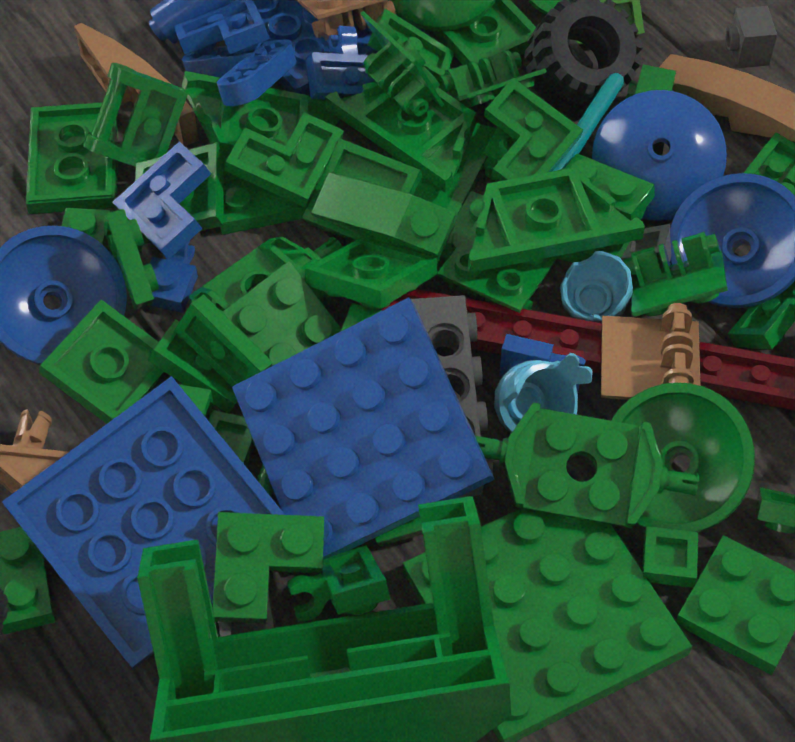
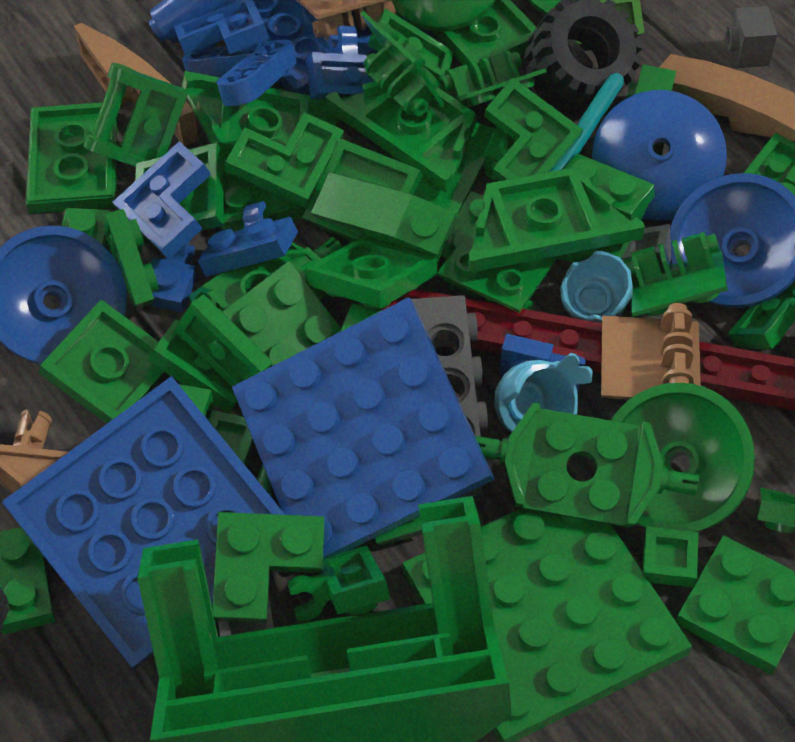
none -> blue plate [198,201,298,276]

